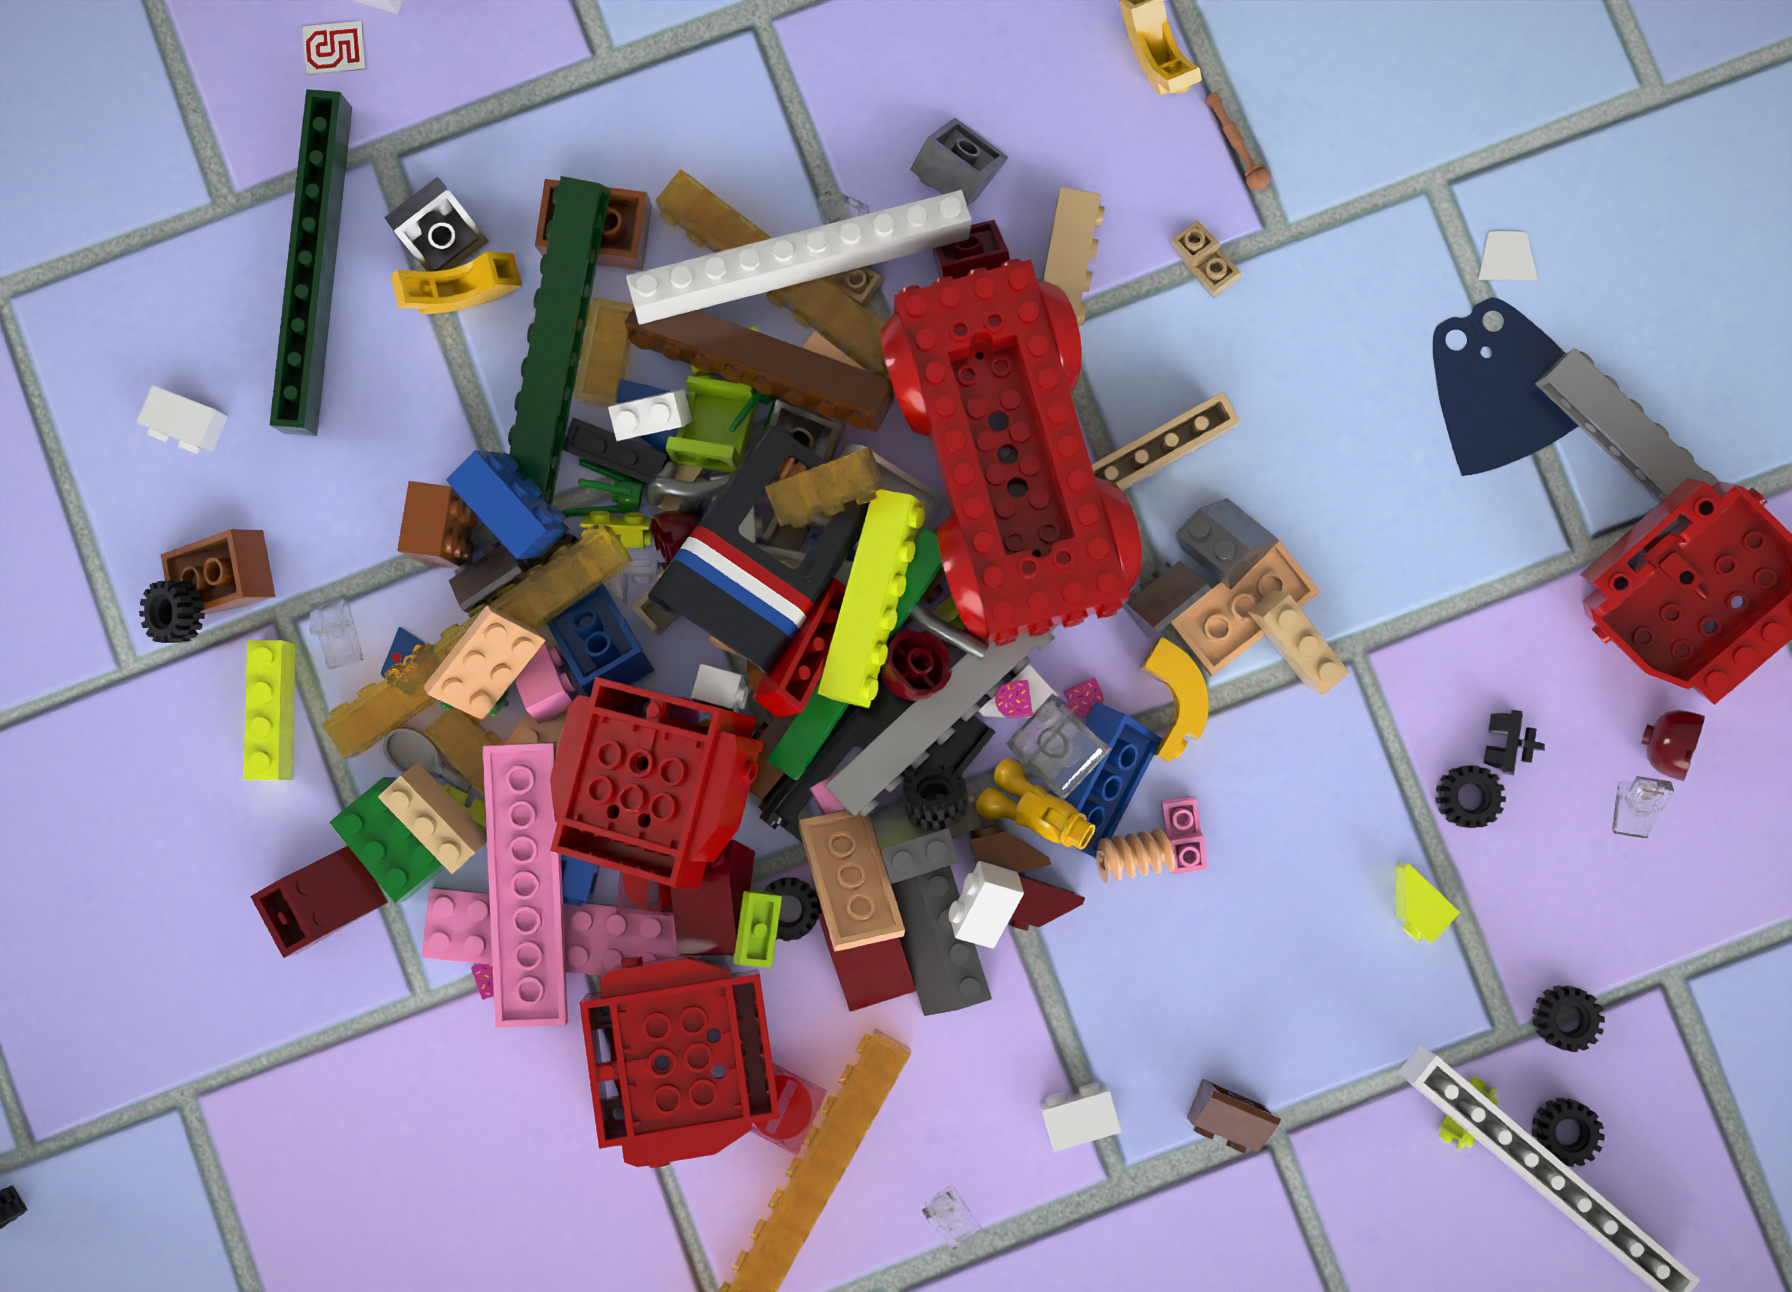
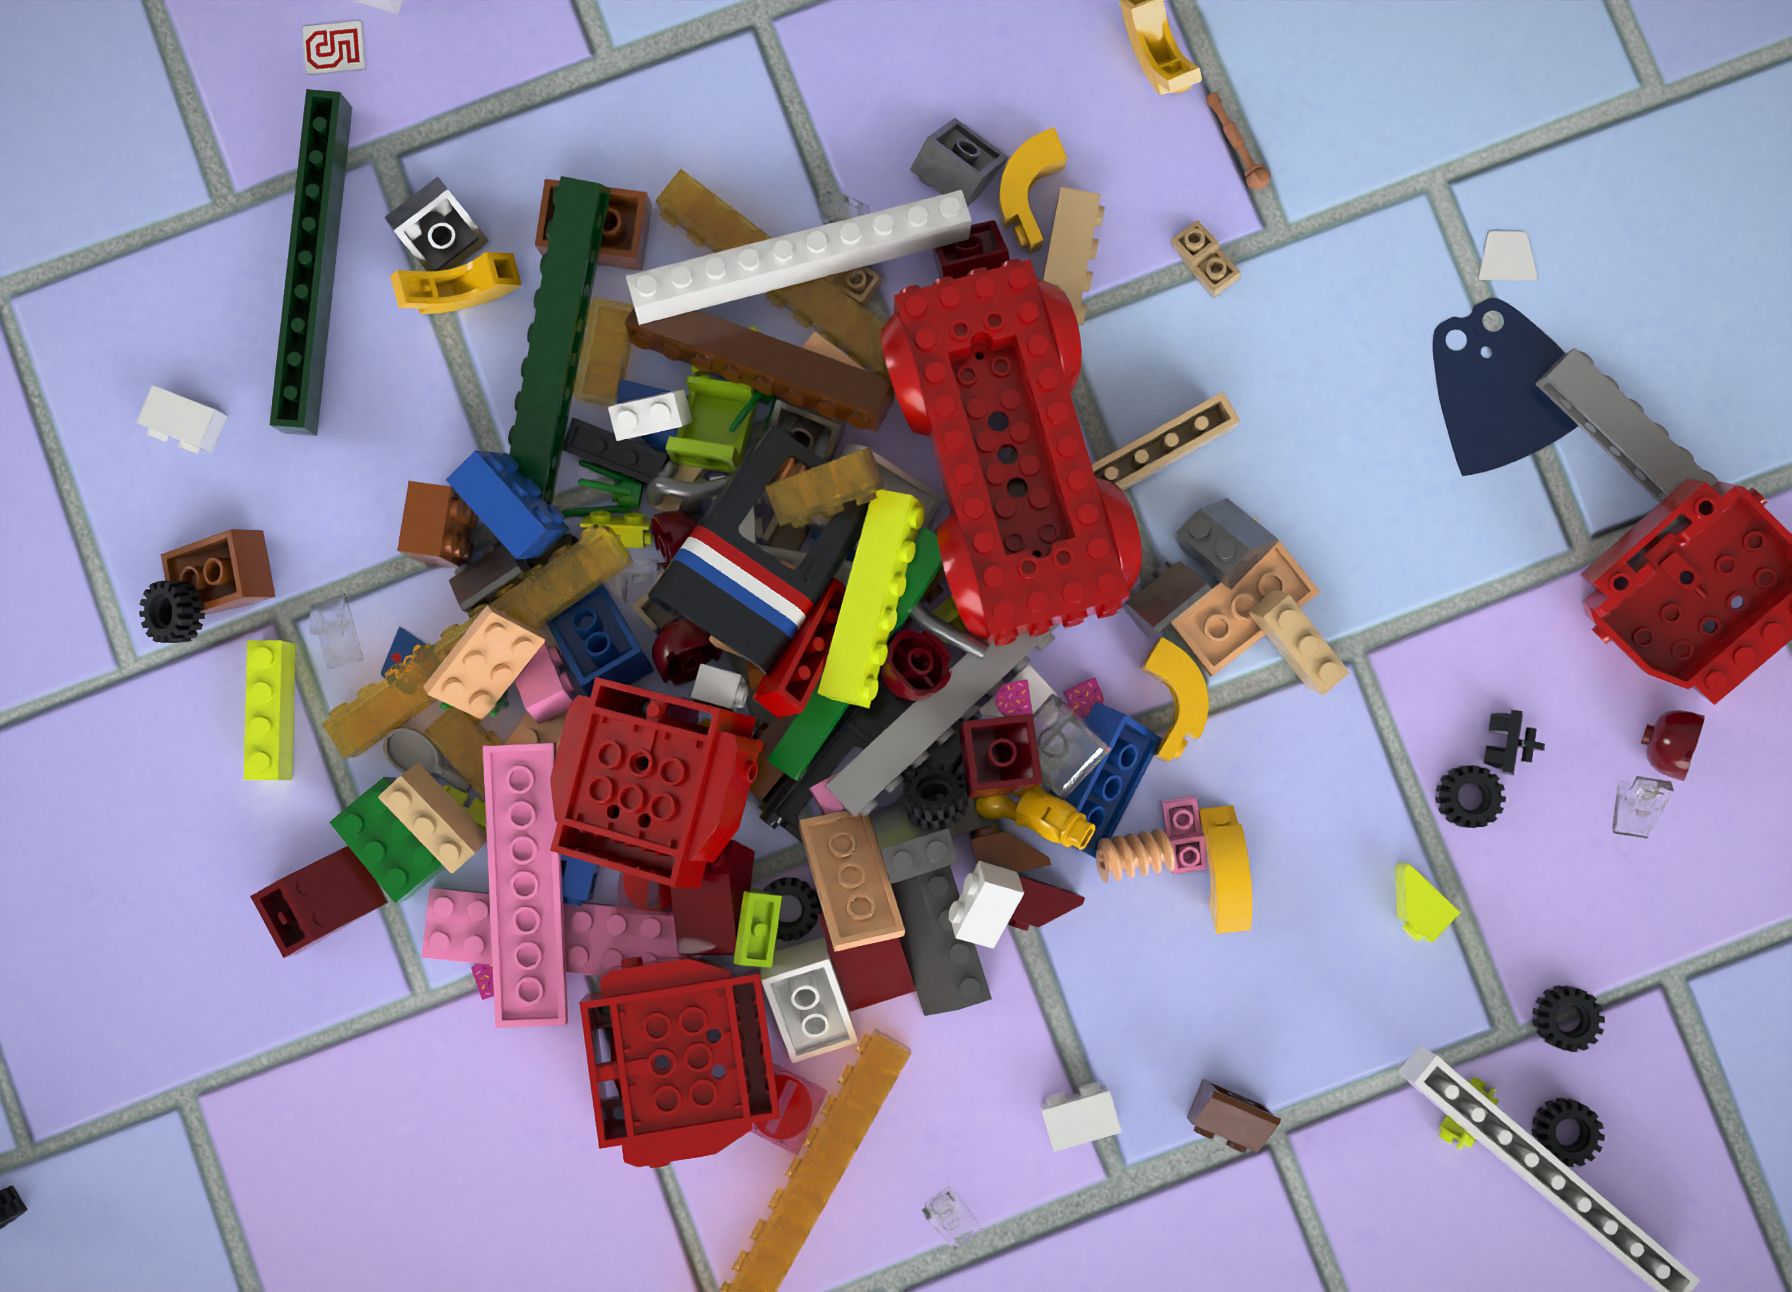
none -> dark red cylinder [652,619,723,685]
none -> white slope [760,937,858,1063]
none -> dark red slope [959,714,1043,799]
none -> yellow arch [998,127,1067,255]
none -> yellow arch [1199,805,1252,934]

